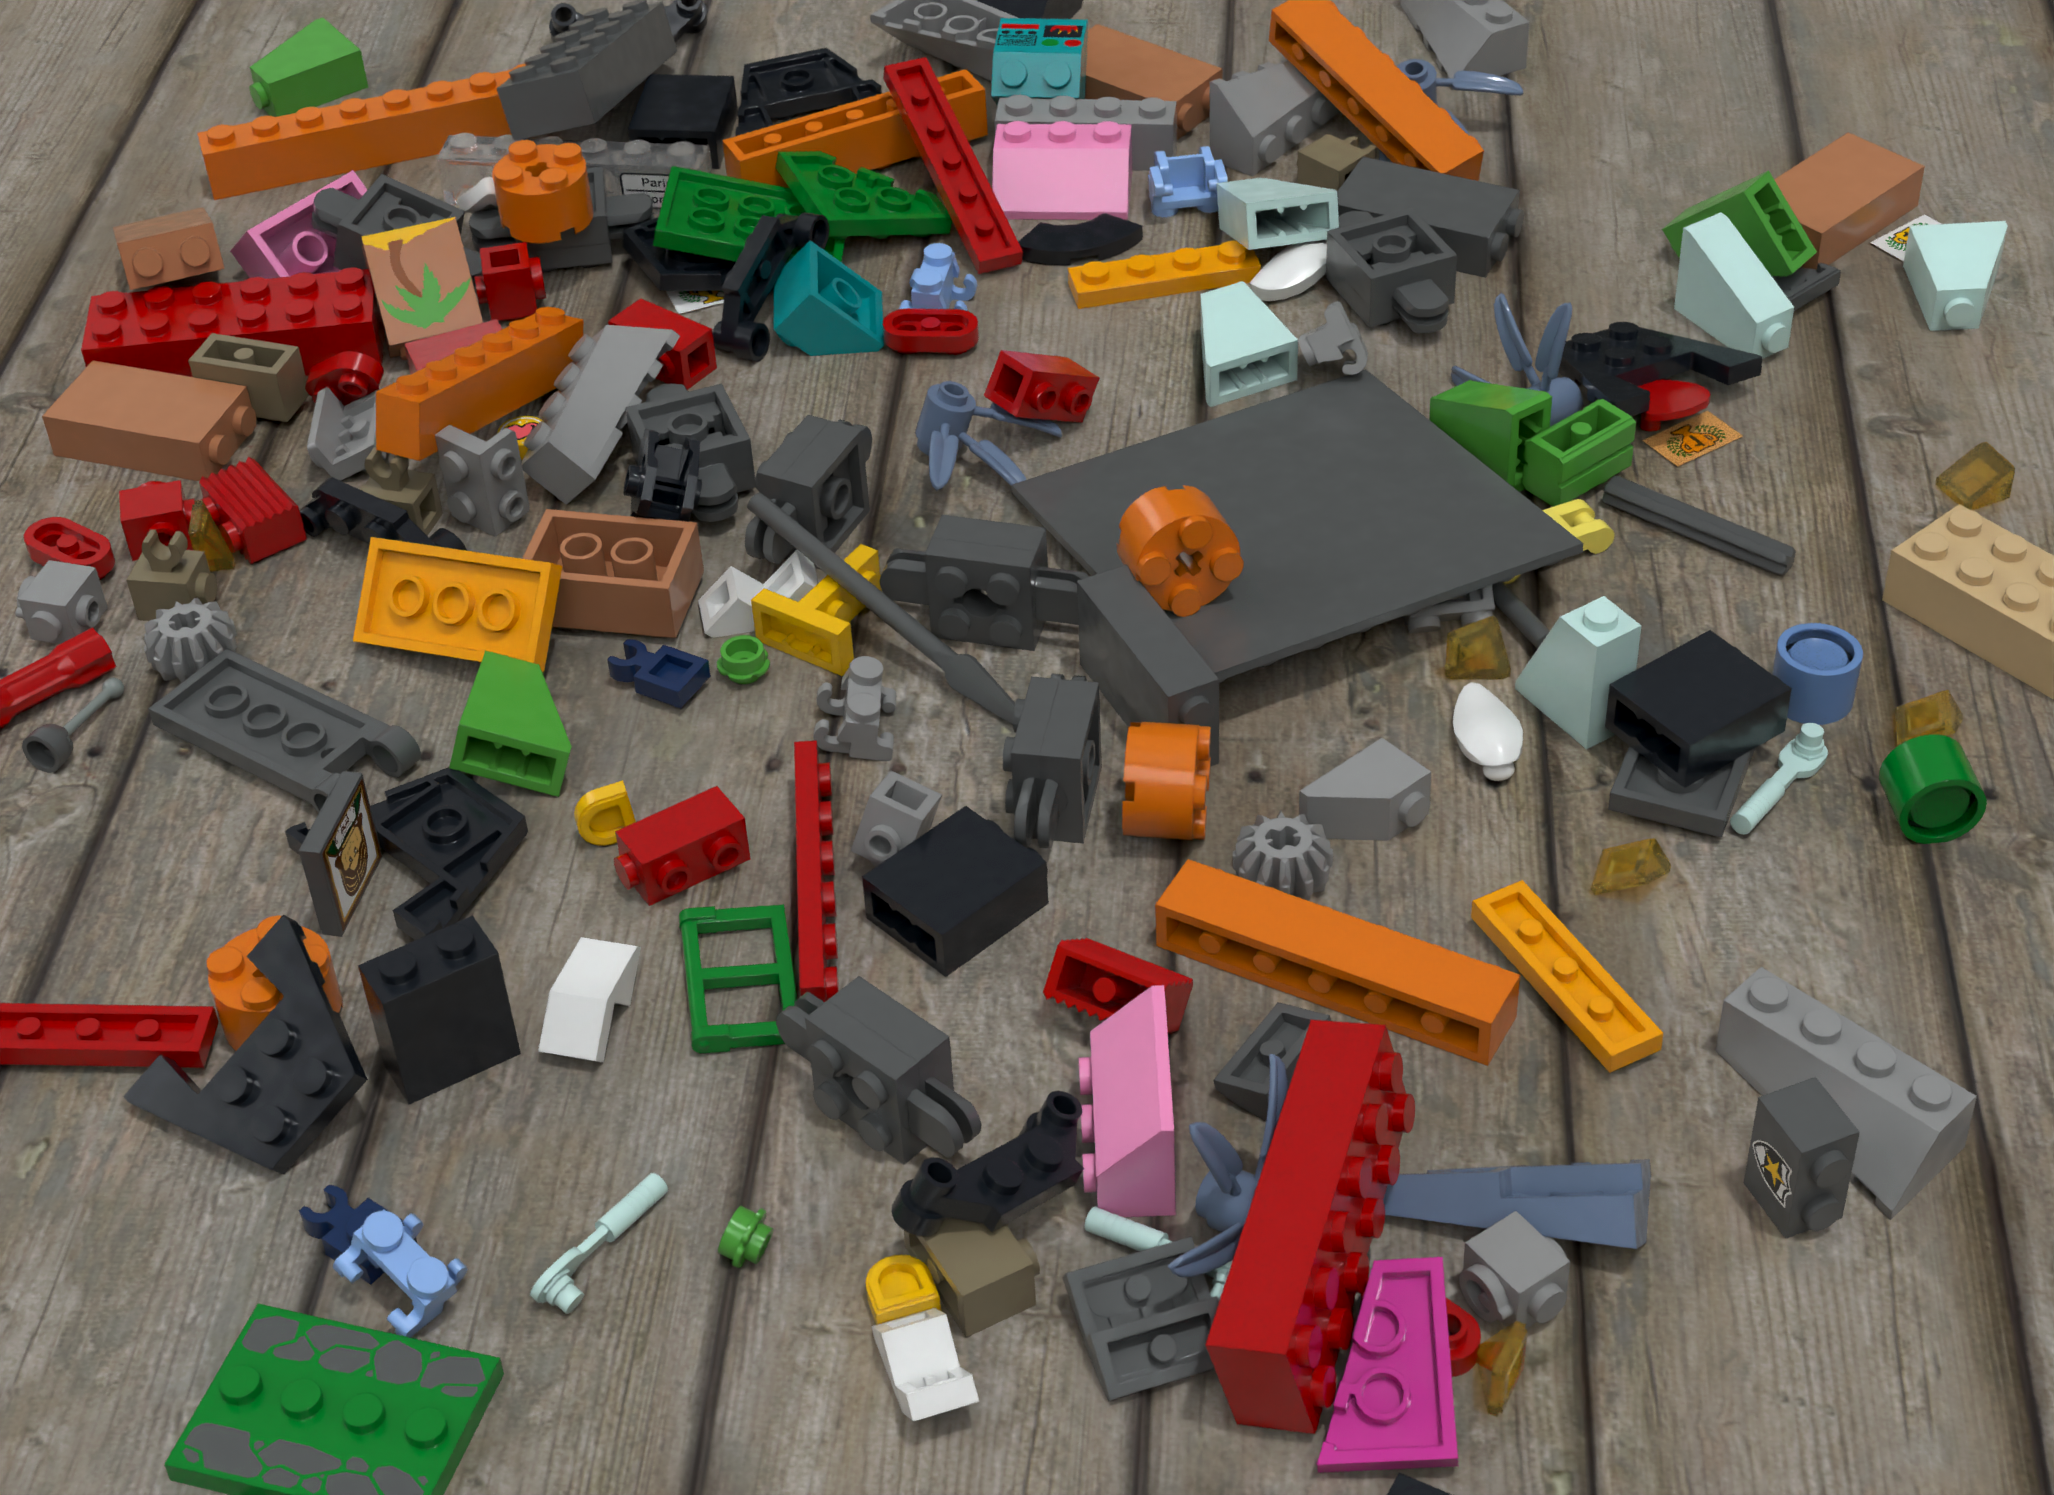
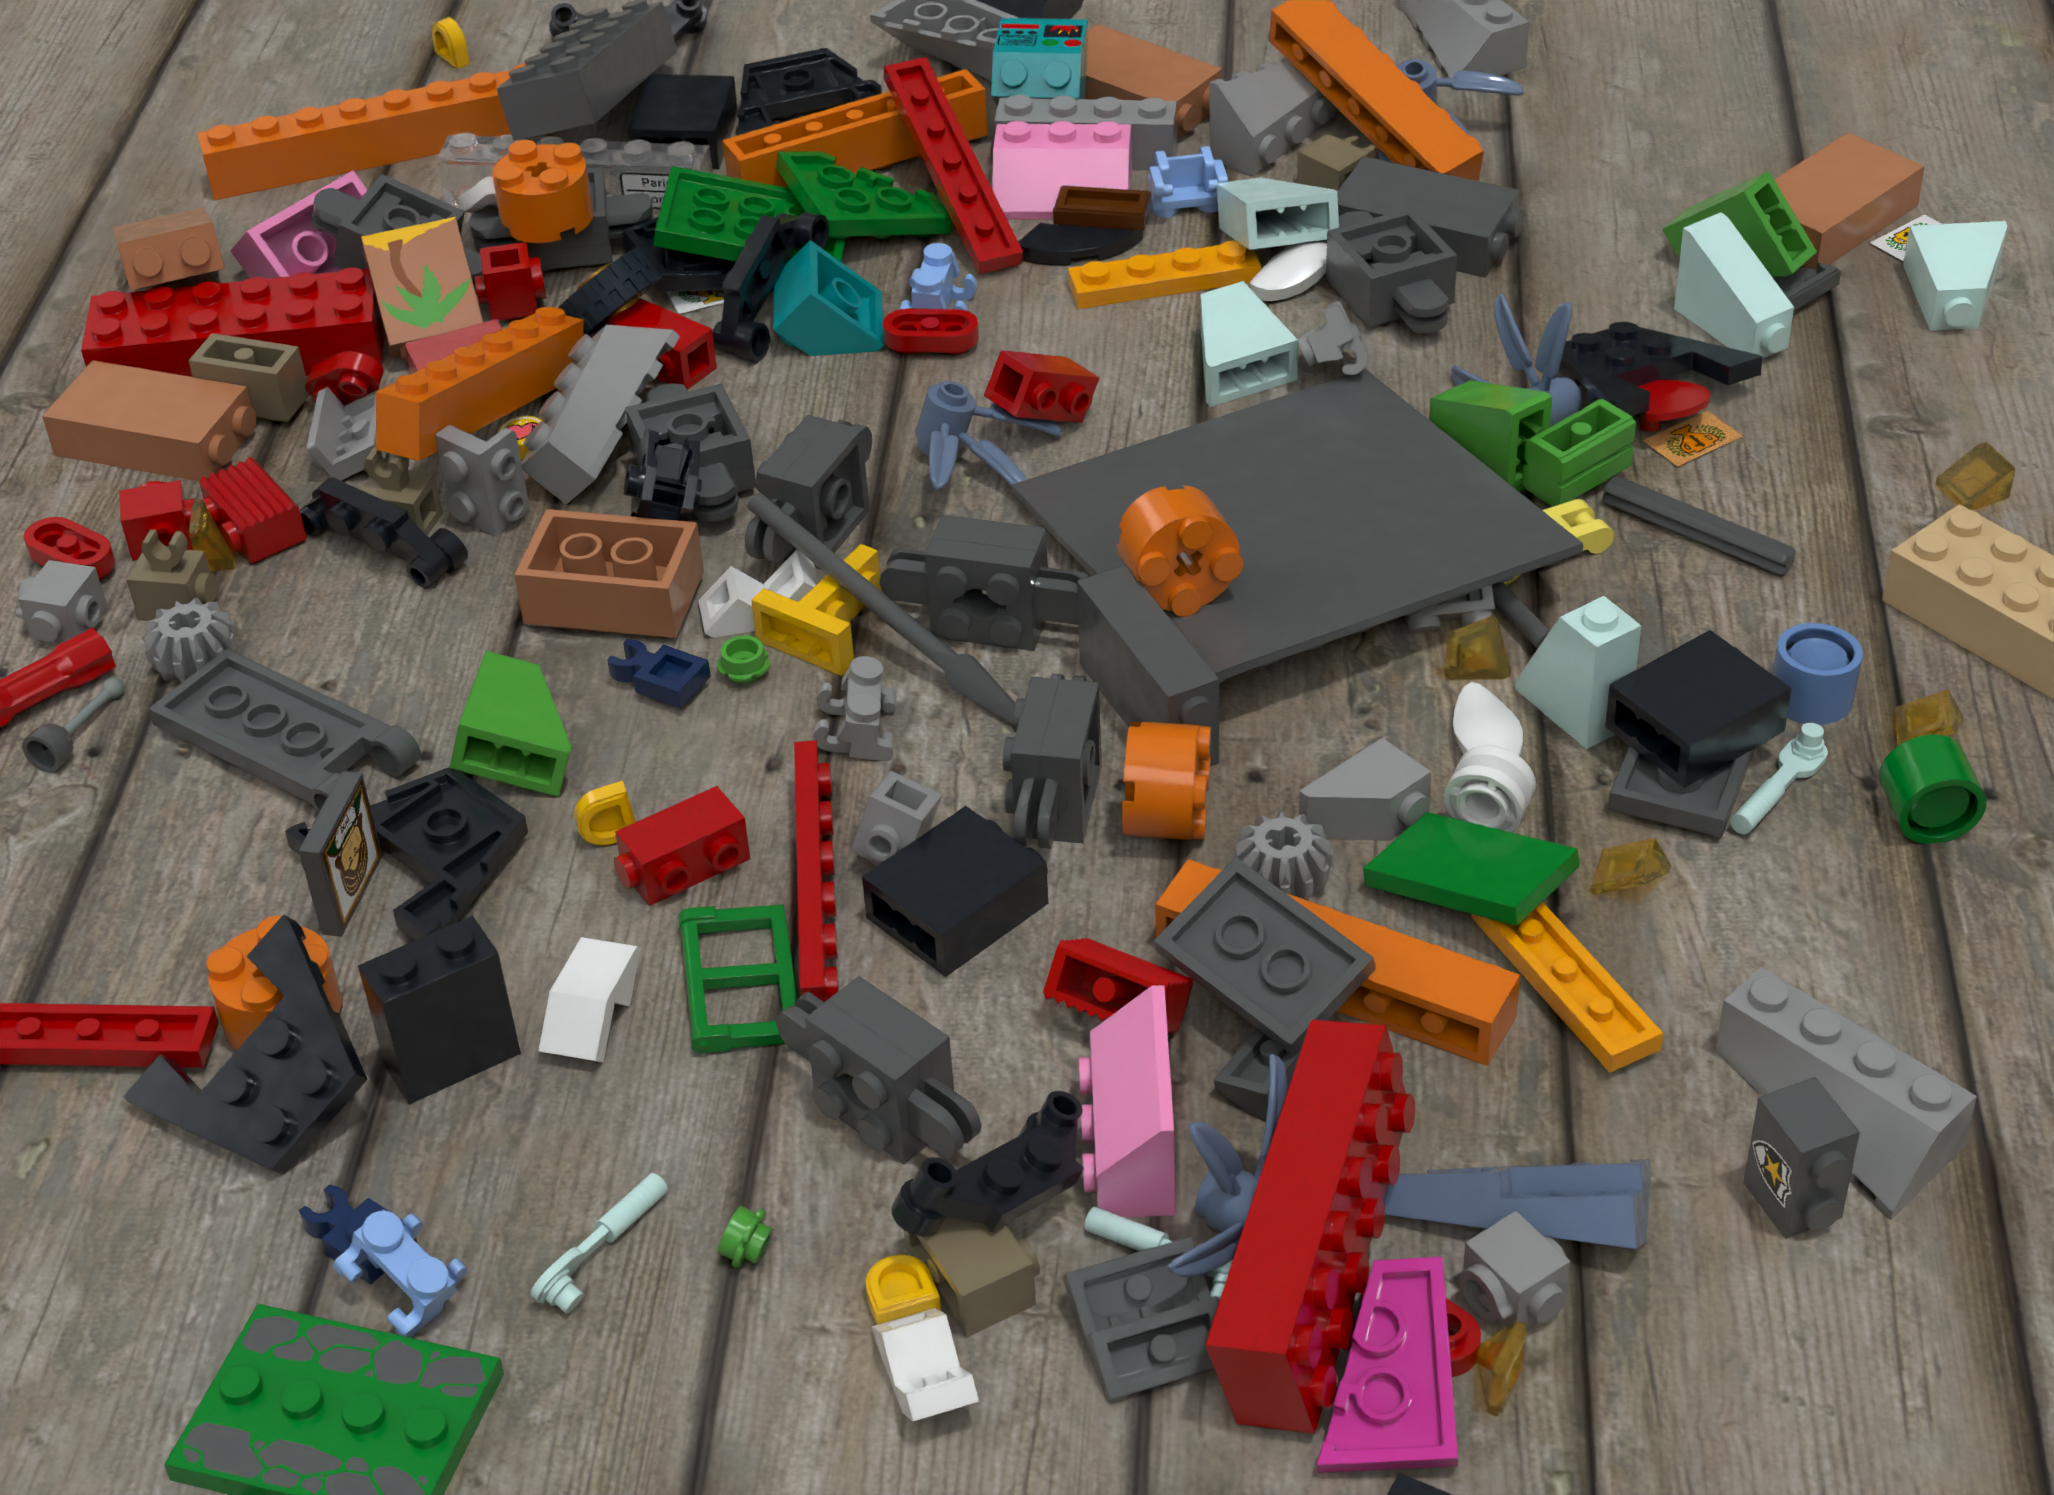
bright green slope [249,17,368,117] -> none
light orange plate [353,537,562,672] -> none
none -> yellow tile [432,17,470,69]
none -> black wheel [558,247,661,336]
none -> reddish brown tile [1053,185,1151,231]
none -> dark grey plate [1154,857,1376,1056]
none -> green tile [1363,812,1580,926]
none -> white wheel [1444,745,1536,832]

